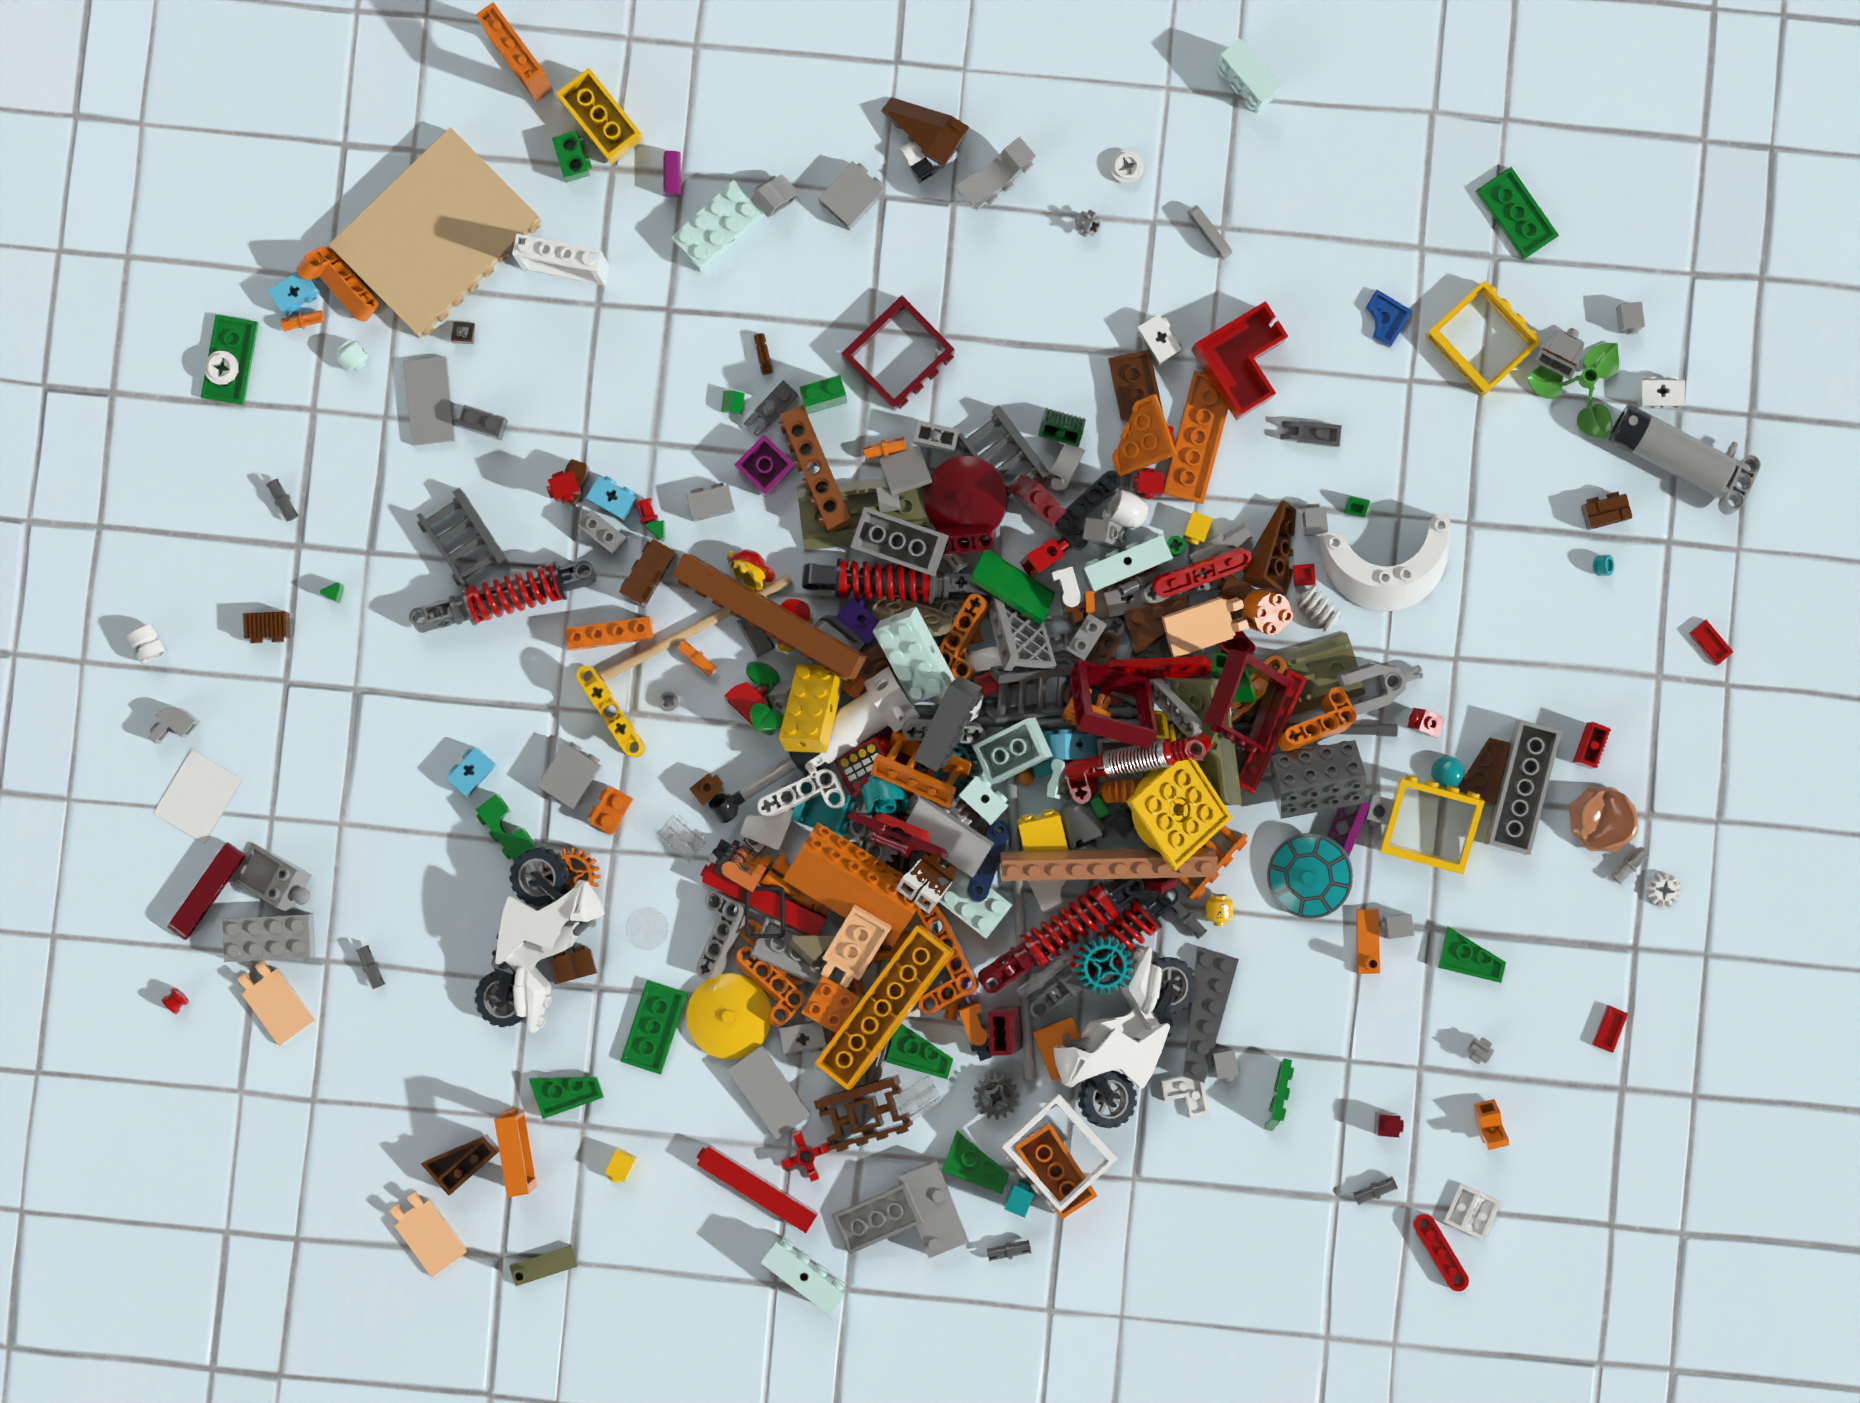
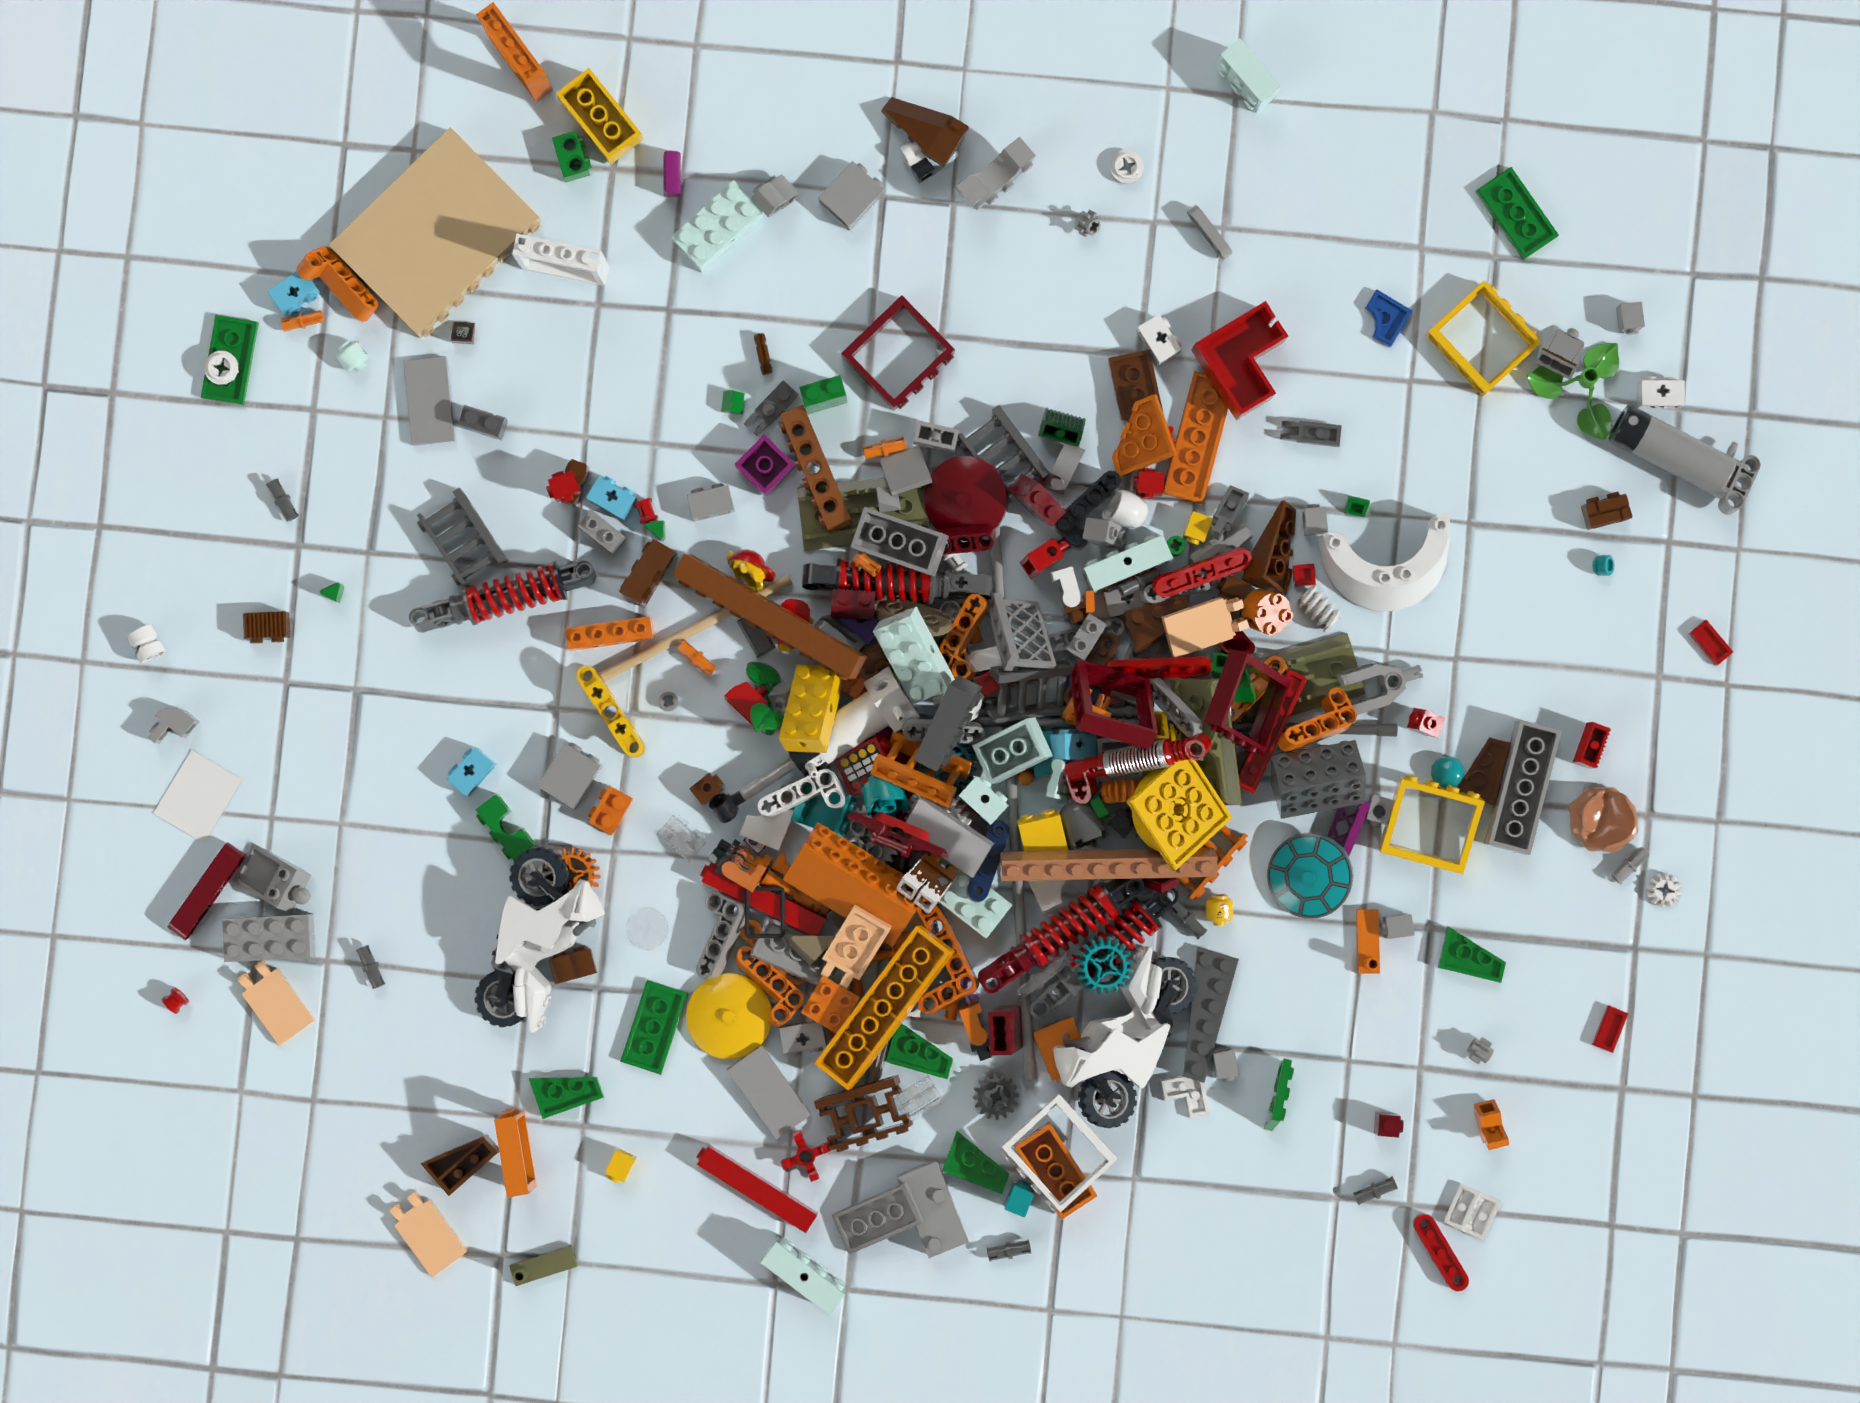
green tile [970,550,1055,625] -> none
none -> dark red brick [830,588,876,619]
none -> orange pin [853,551,881,577]
none -> dark grey hinge [1211,485,1249,540]

